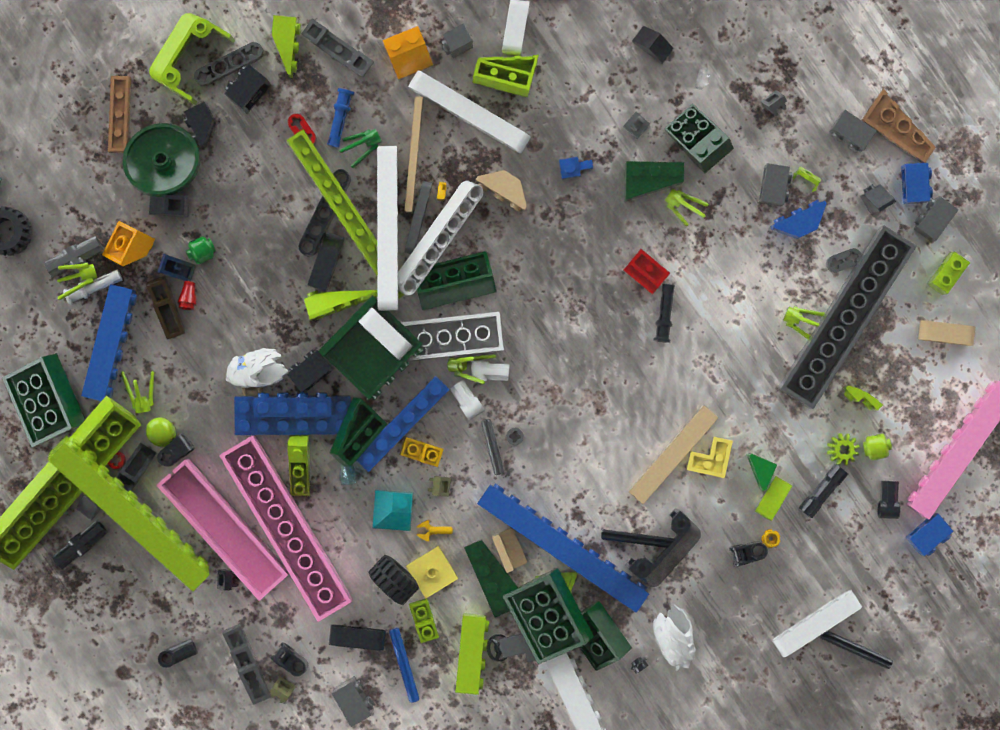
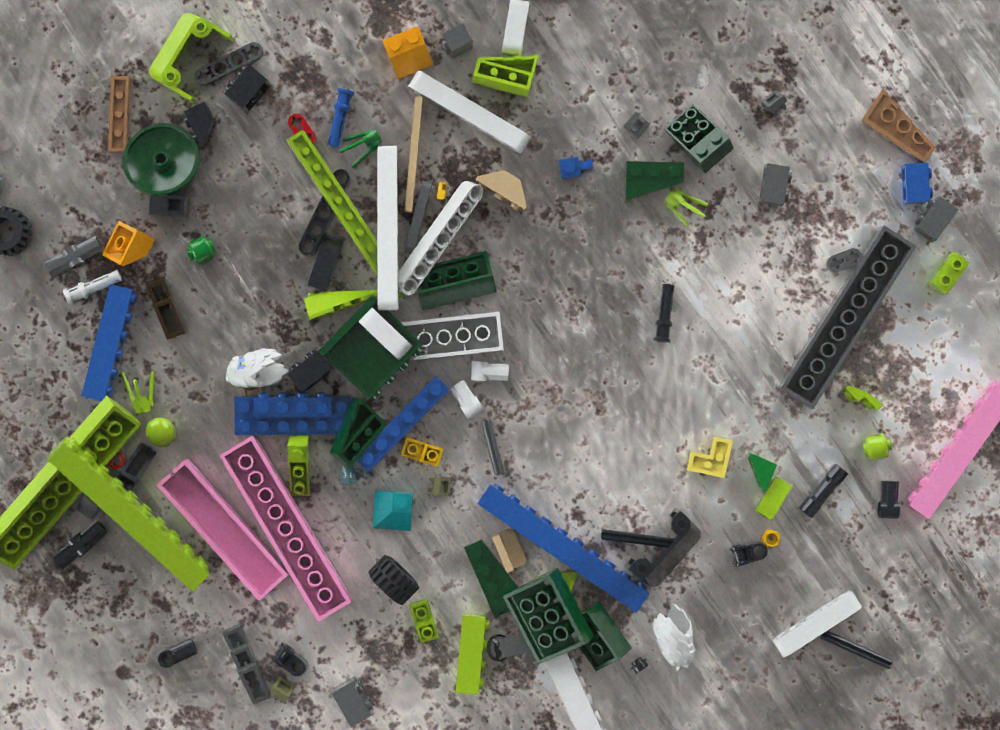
dark green slope [2,353,85,448] -> none
lime plant [57,262,97,300] -> none
black piece [157,433,195,466] -> none
dark blue slope [158,254,196,281] -> none
red cone [177,281,196,310] -> none
black tile [217,569,239,591] -> none
lime slope [272,15,301,78] -> none
dark grey slope [301,18,374,77] -> none
black beam [329,624,386,651] -> none
blue axle [389,628,419,703] -> none
light yellow plate [406,545,458,599] -> none
yellow bar [416,520,453,541] -> none
lime plant [447,354,496,384] -> none
dark grey bush [506,428,524,445] -> none
red plate [623,249,670,295] -> none
tan tile [628,405,718,504] -> none
black slope [632,26,674,64] -> none
blue slope [770,200,827,239] -> none
lime plant [783,306,825,339] -> none
lime piece [793,166,821,192] -> none
lime gear [827,433,860,466] -> none
dark grey brick [829,110,877,153] -> none
black slope [860,184,896,215] -> none
blue brick [905,513,954,556] -> none
tan beam [918,320,976,346] -> none

